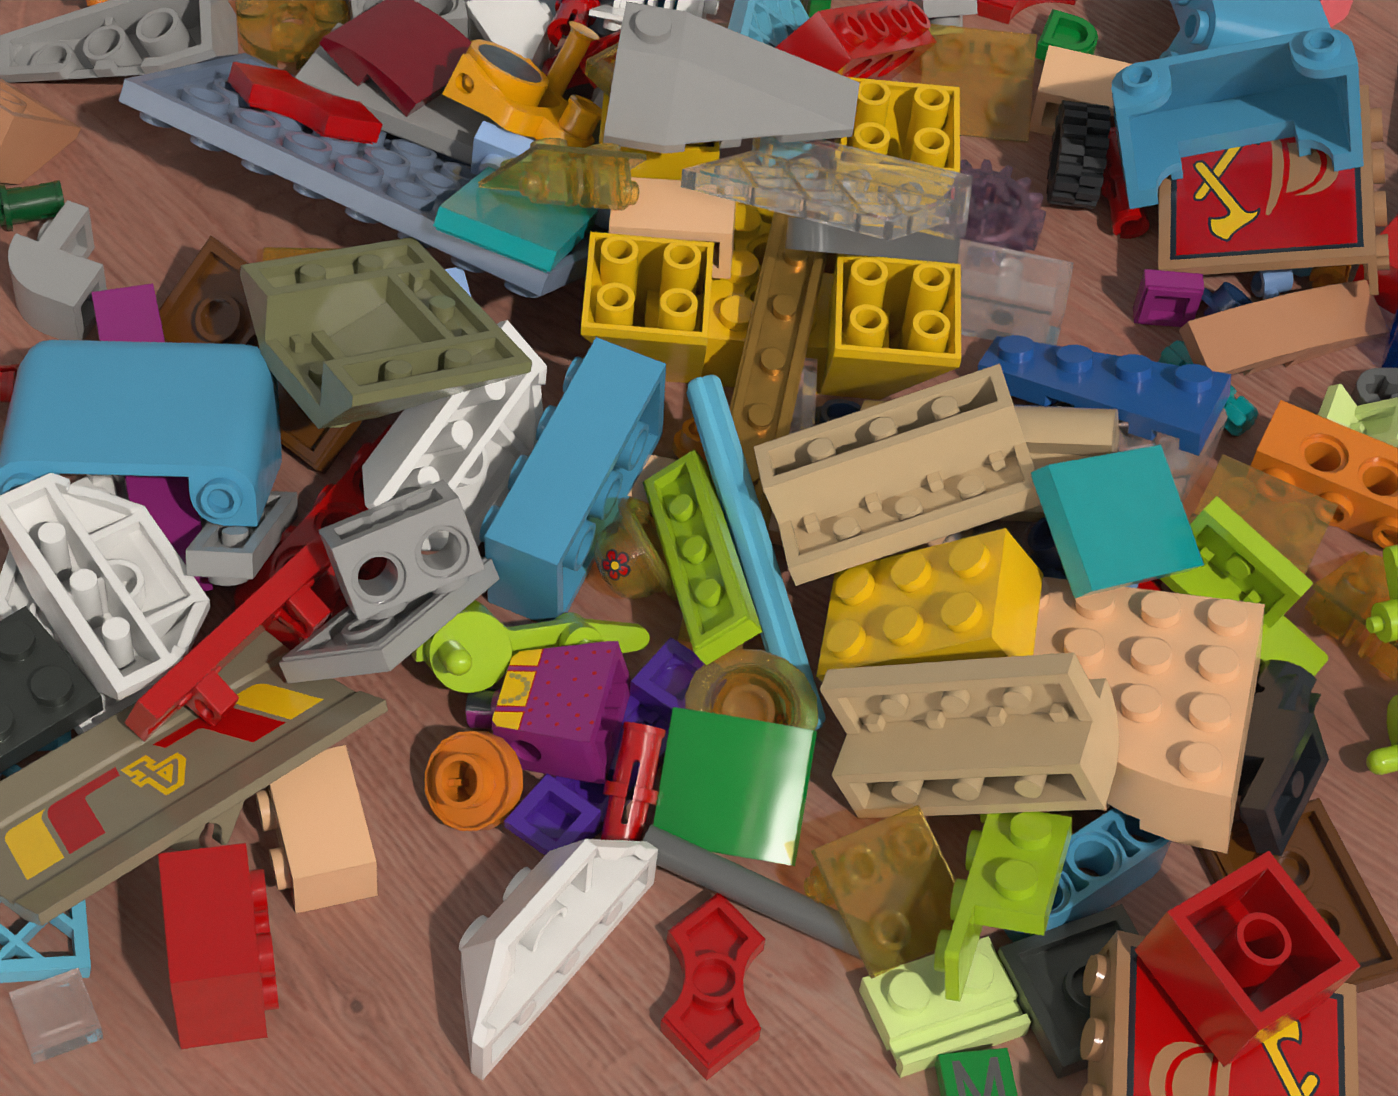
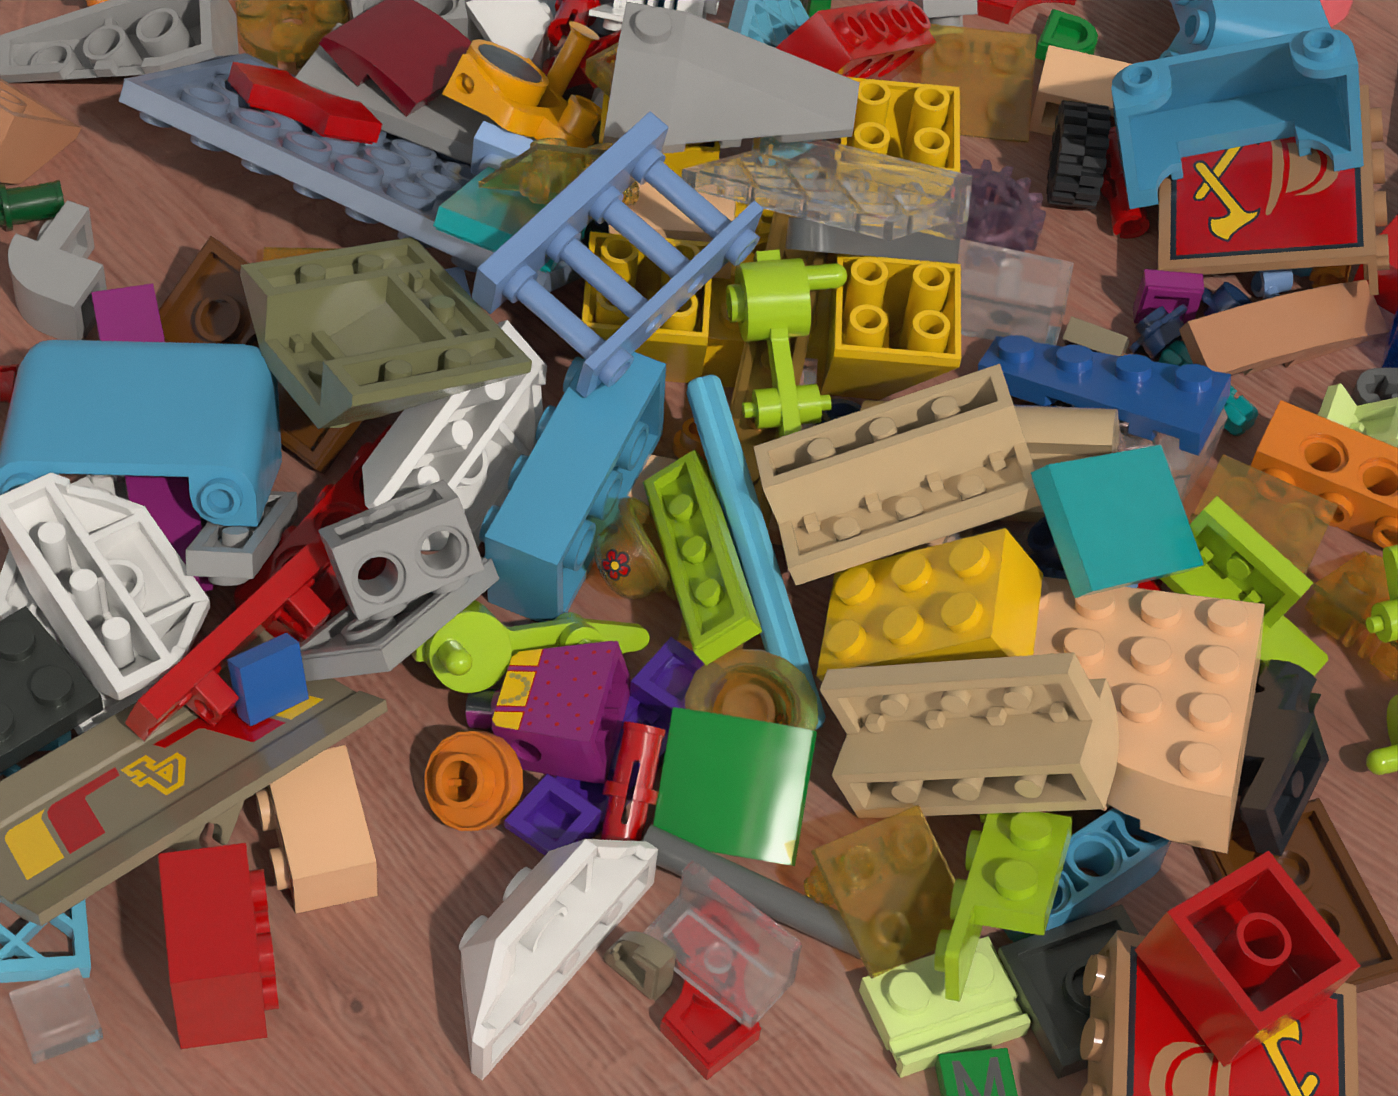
none -> blue tile [227,633,309,726]
none -> medium blue fence [472,111,764,398]
none -> dark tan tile [604,931,676,1001]
none -> clear panel [643,861,802,1030]
none -> lime piece [726,249,847,438]
none -> dark tan plate [1063,316,1129,356]
none -> dark blue plate [1128,304,1188,360]

